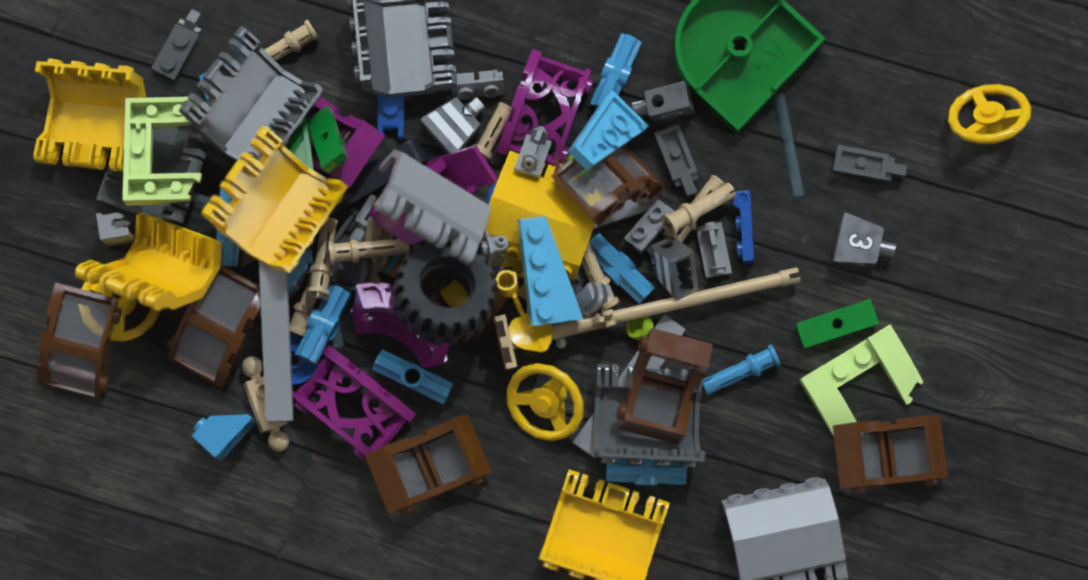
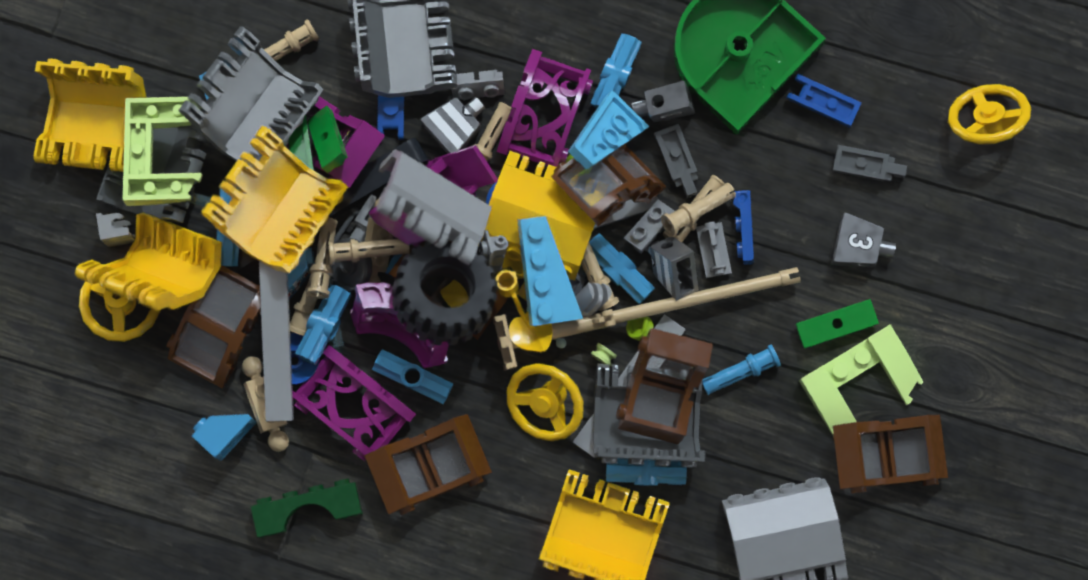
window [37,283,122,400] -> none
dark grey hinge [152,9,203,81] -> none
light grey hinge [514,126,552,177] -> none
clear light blue bar [774,94,804,197] -> none
none -> dark green arch [251,479,363,538]
none -> yellowish green bush [591,343,617,367]
none -> blue hinge [786,74,861,128]

